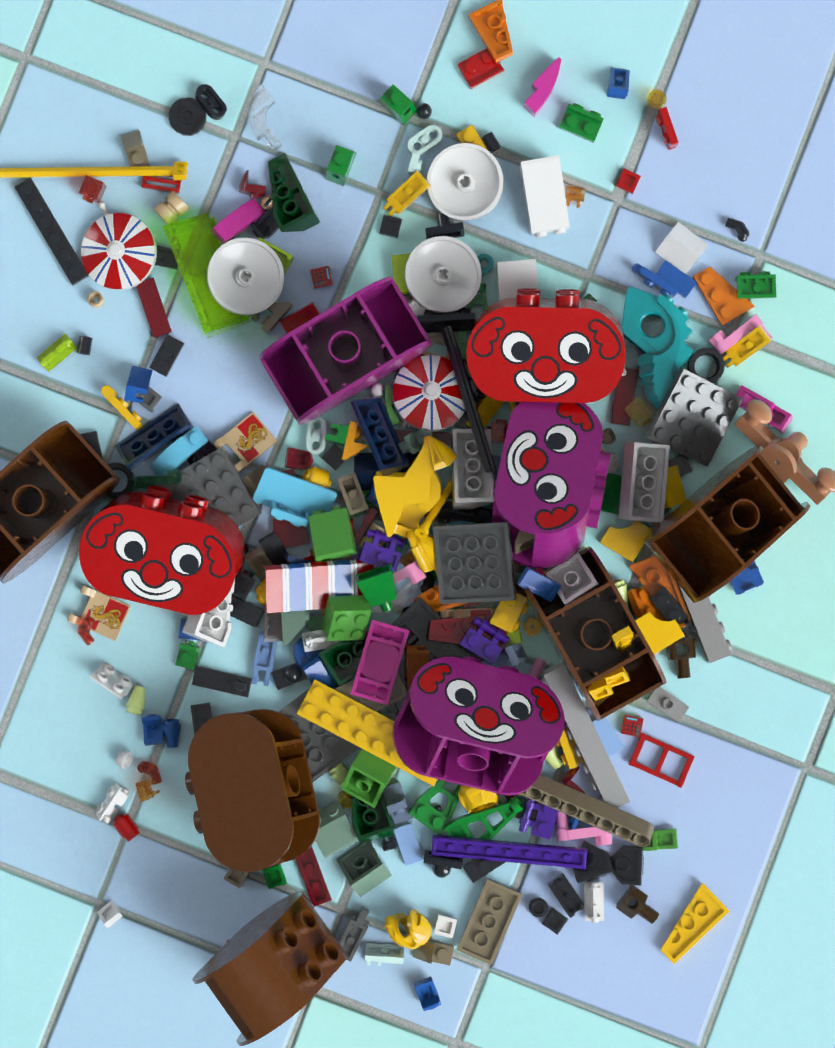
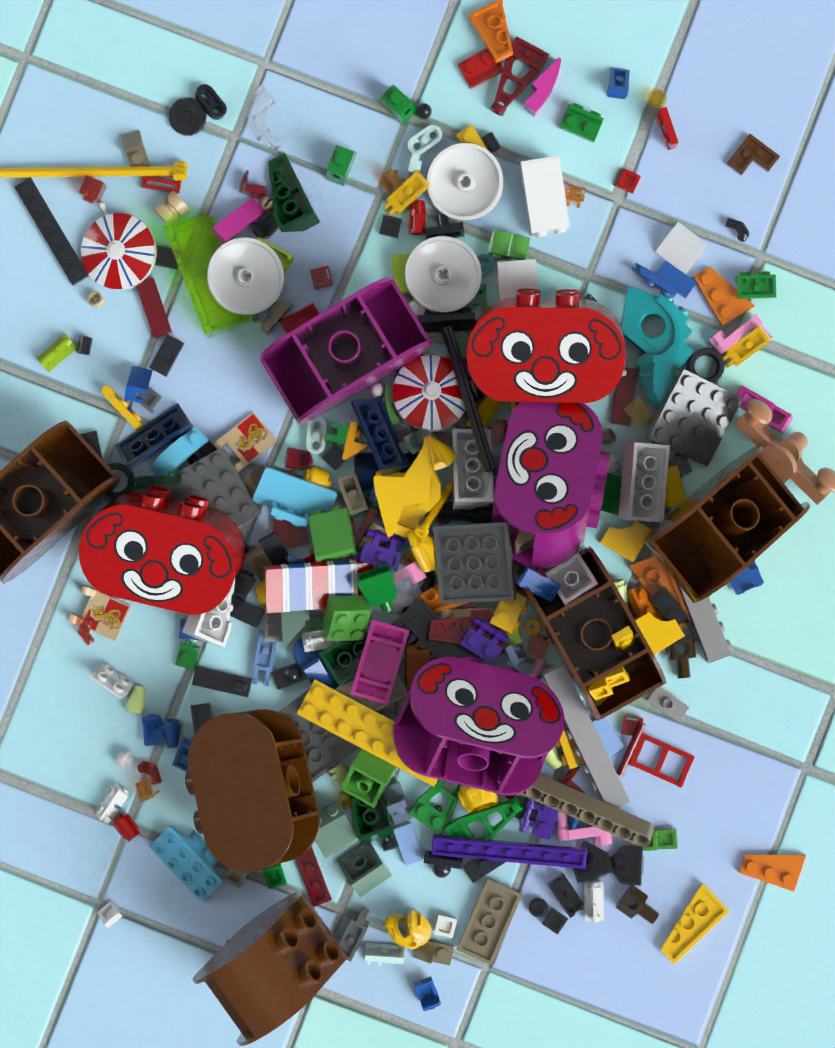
none -> medium azure bracket [150,826,223,901]
none -> blue slope [172,737,192,772]
none -> clear orange tile [379,169,405,195]
none -> red hinge [408,200,426,236]
none -> bright green brick [488,230,530,261]
none -> dark red plate [490,36,550,116]
none -> clear red brick [525,633,551,660]
none -> dark red bar [616,721,646,776]
none -> reddish brown tile [726,133,780,176]
none -> orange wing [739,854,806,892]

